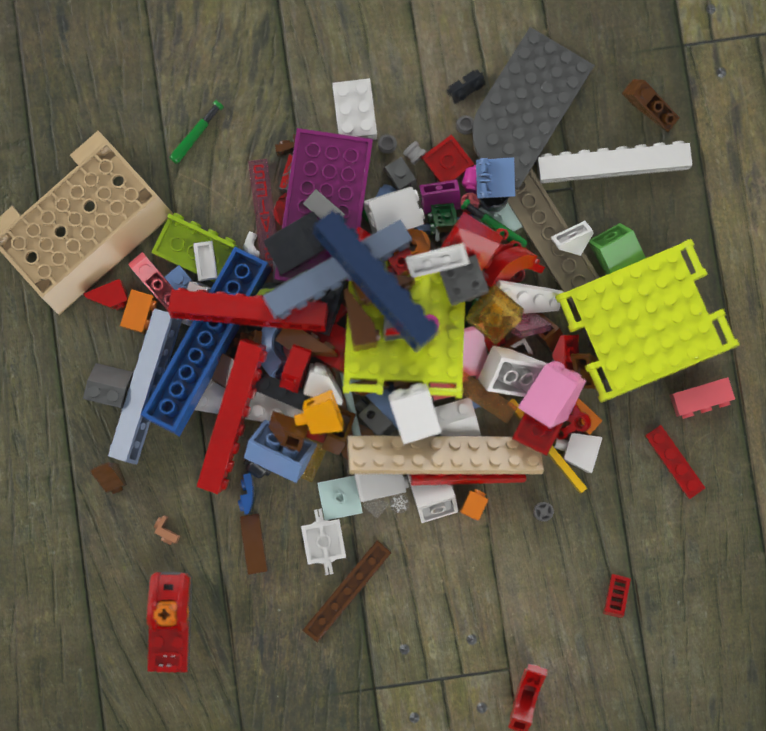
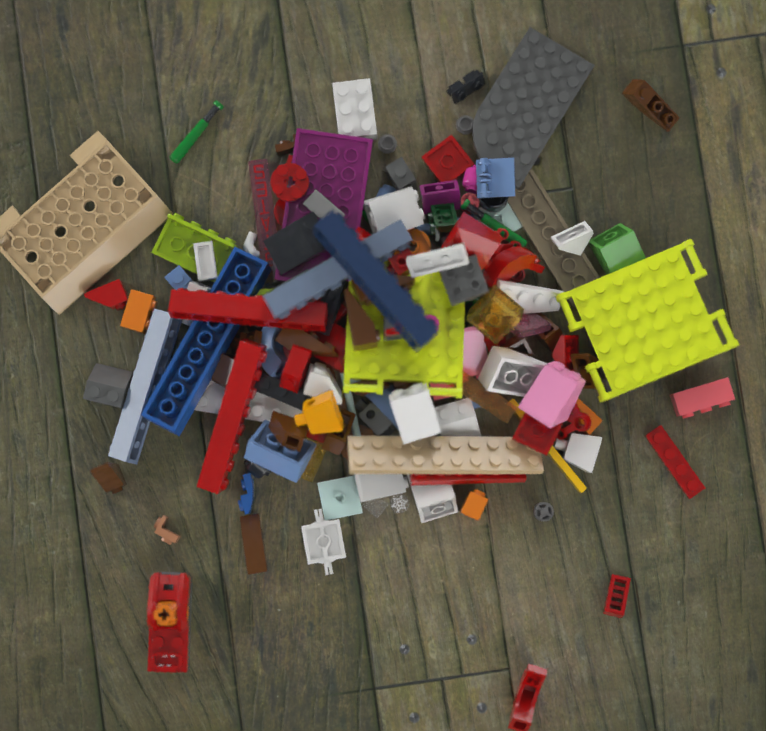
coral slope [128,252,175,311] -> none
reddish brown tile [303,540,392,643] -> none
light grey wheel [403,141,427,165] -> none
white brick [536,141,692,183] -> none
none -> red plate [270,163,309,202]

